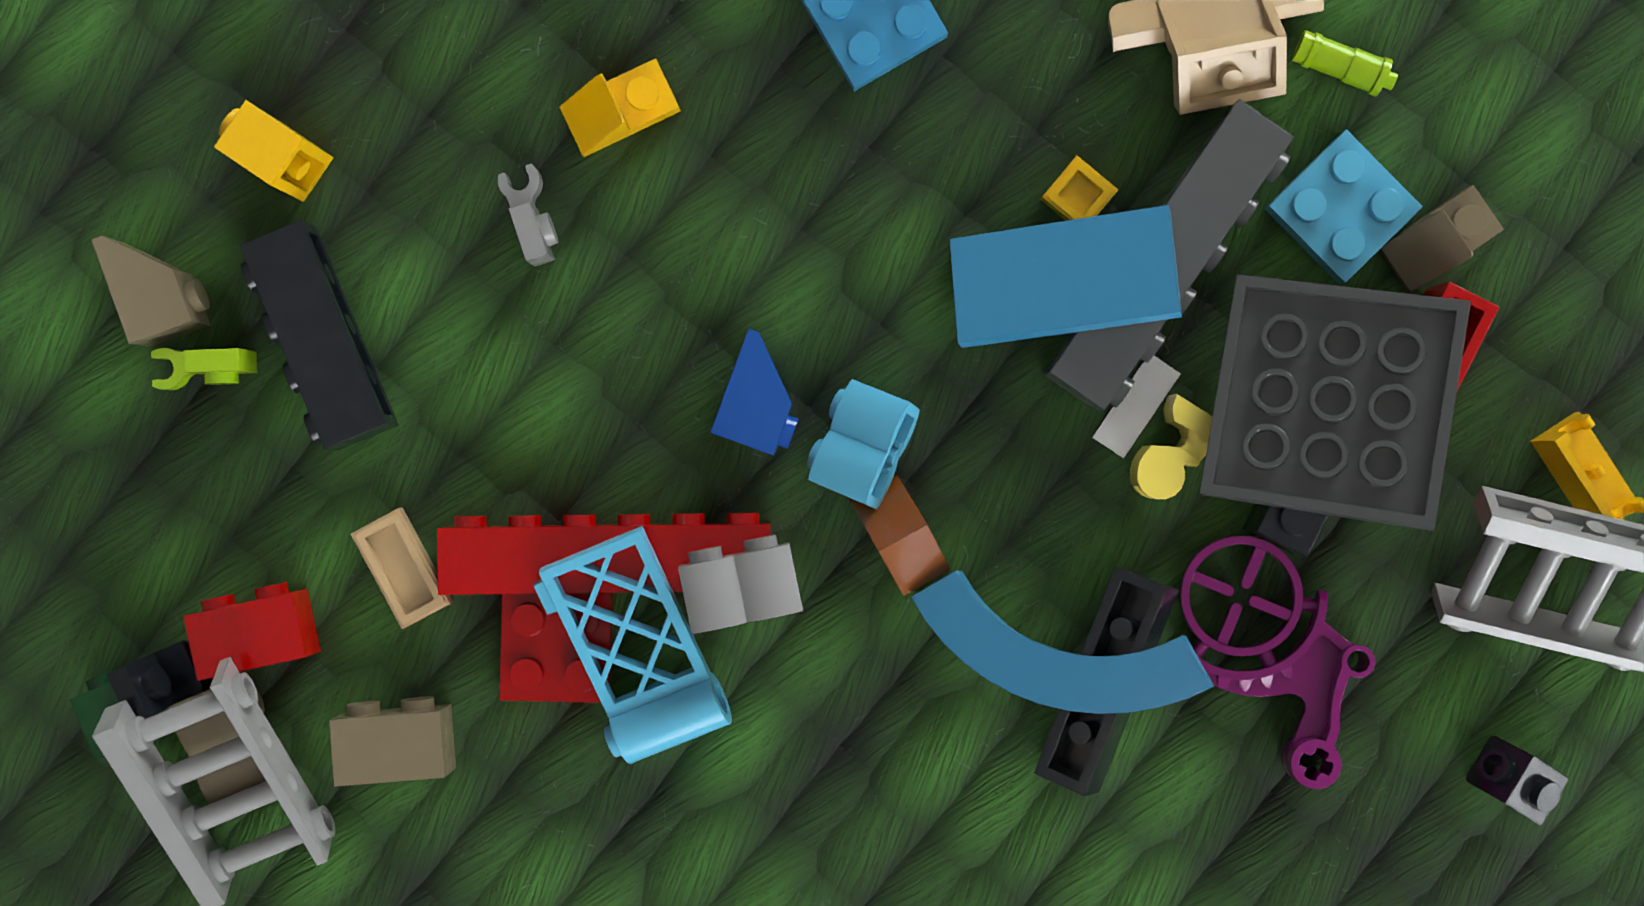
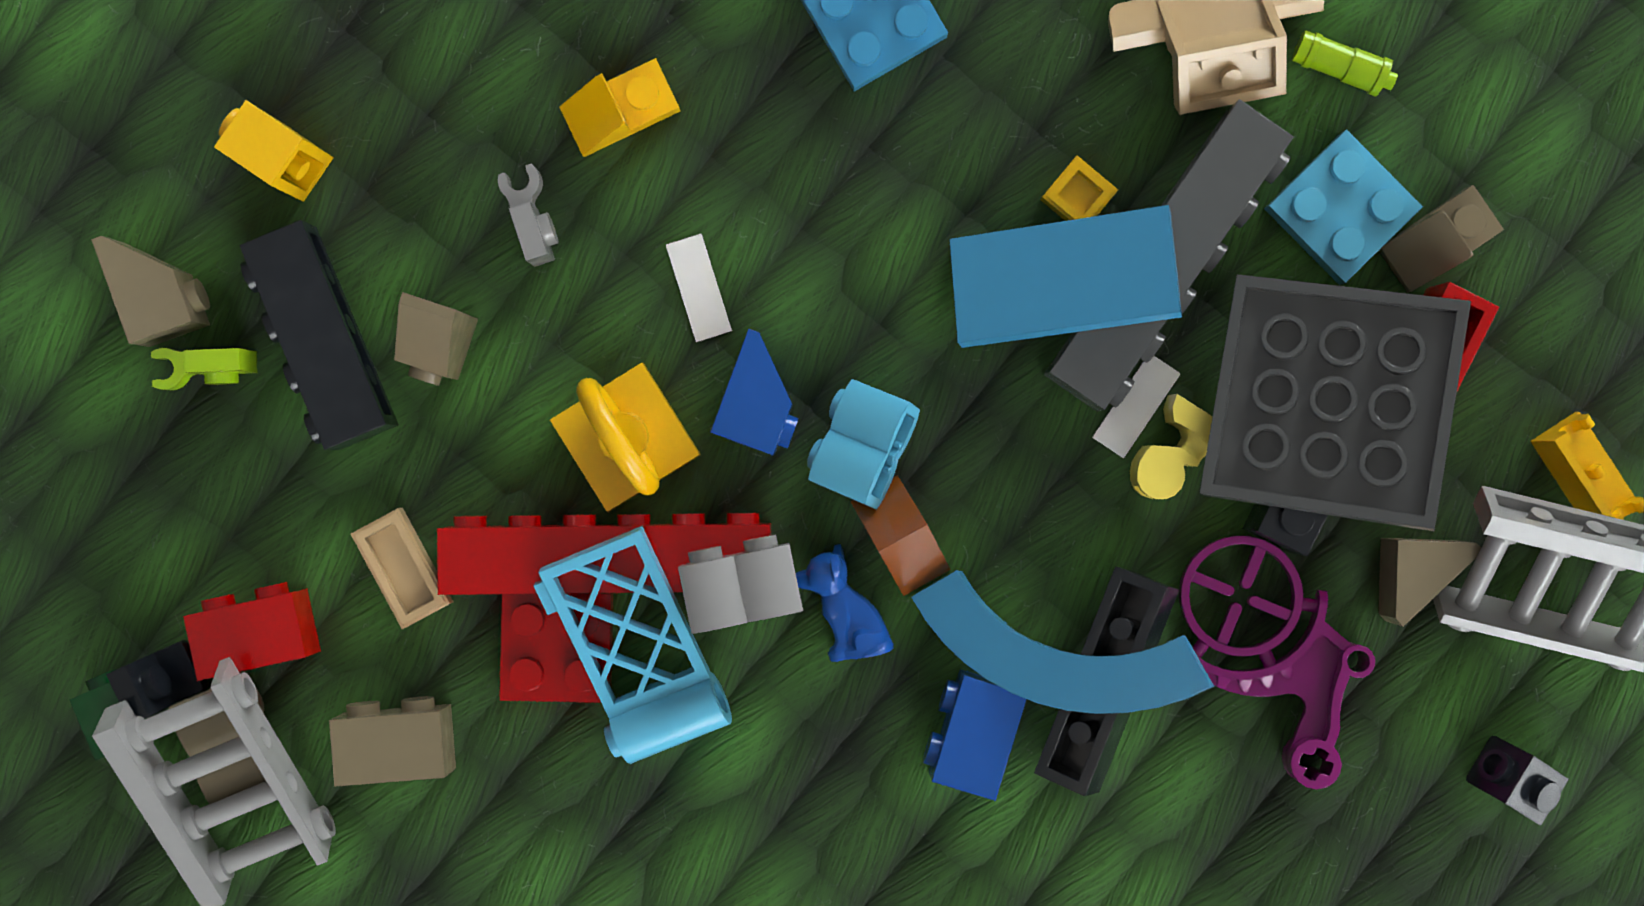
none -> dark tan slope [394,292,478,386]
none -> yellow tile [550,363,701,512]
none -> white sticker [666,234,732,342]
none -> blue animal [796,544,894,662]
none -> blue brick [923,669,1026,801]
none -> dark tan slope [1378,538,1481,627]

